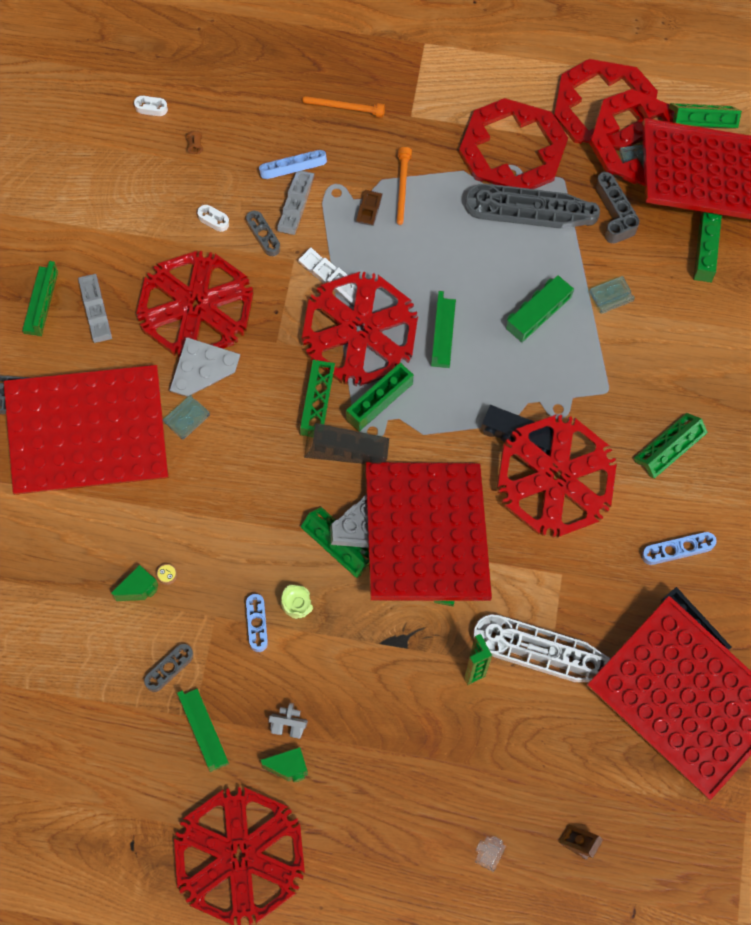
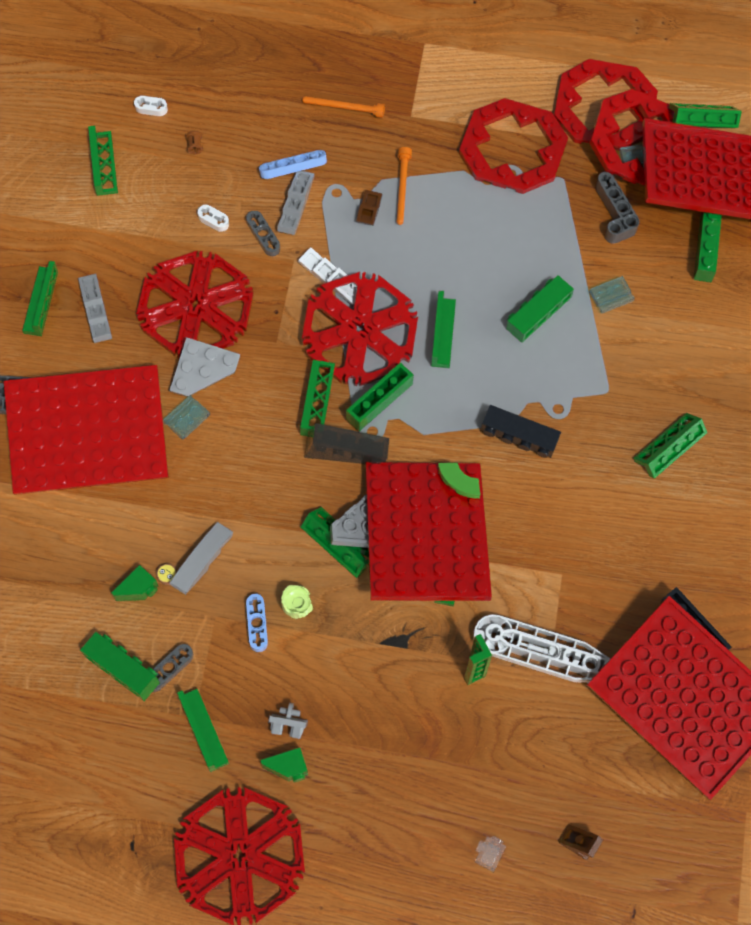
dark grey beam [466,184,600,228] -> none
red plate [497,414,617,538] -> none
light blue beam [642,532,717,565] -> none
none -> green brick [80,632,160,701]
none -> green fence [88,126,118,196]
none -> light grey slope [169,522,233,595]
none -> bright green tile [438,463,480,499]

